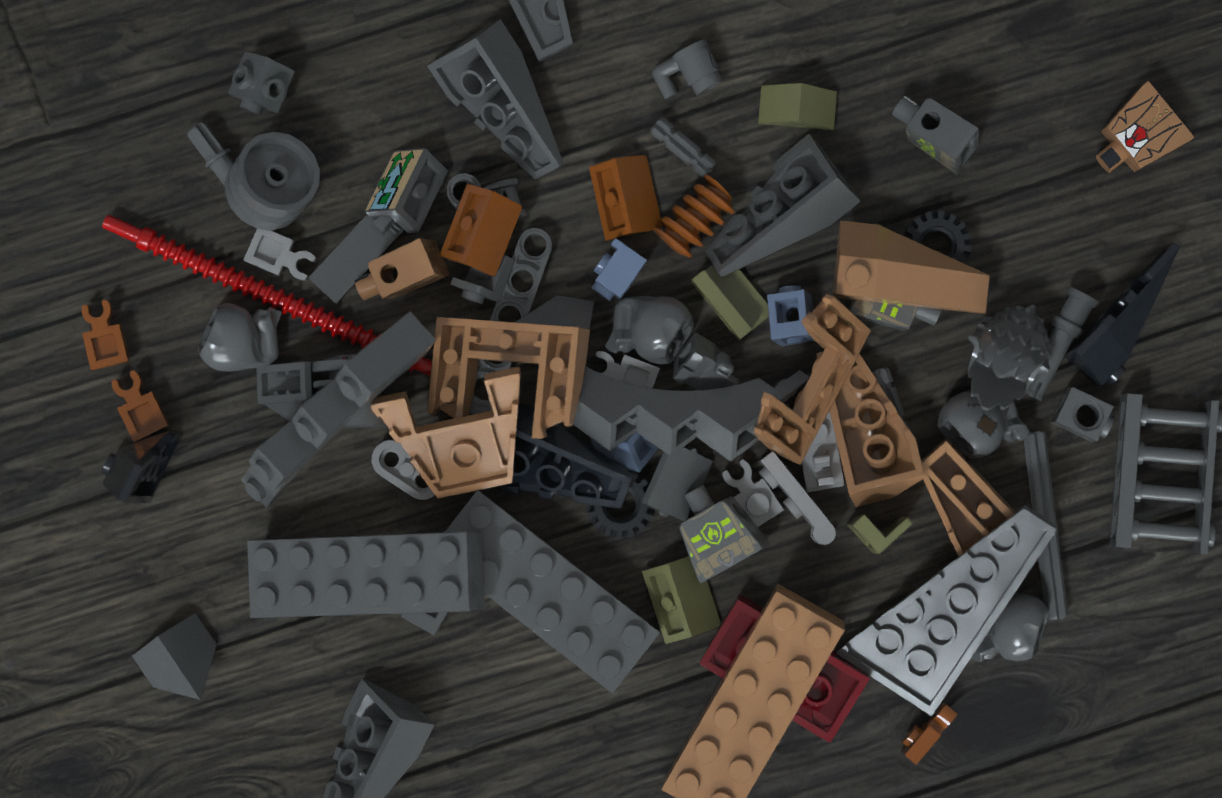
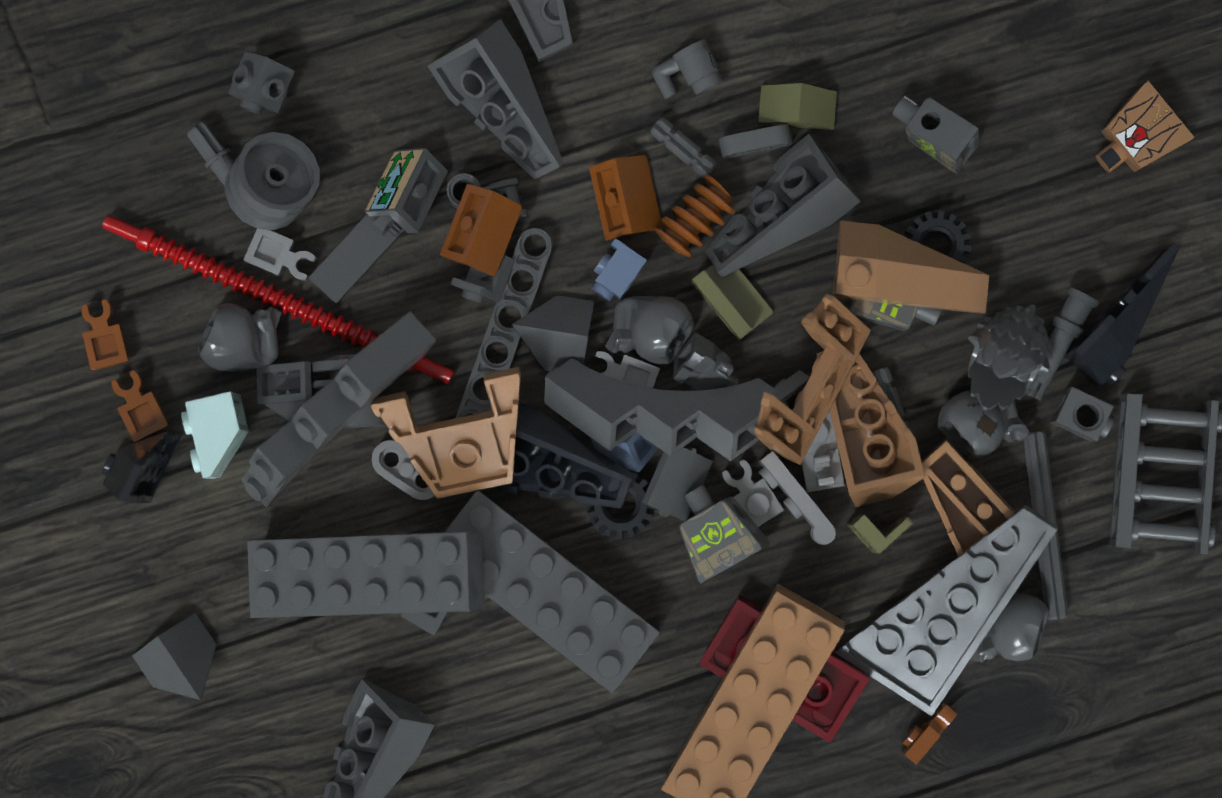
medium nougat torso [355,238,450,301] -> none
medium nougat wedge [427,317,590,439] -> none
olive panel [642,556,721,644] -> none
sand blue brick [767,286,815,346] -> none
none -> light aqua slope [181,392,249,479]
none -> dark grey beam [718,124,793,158]

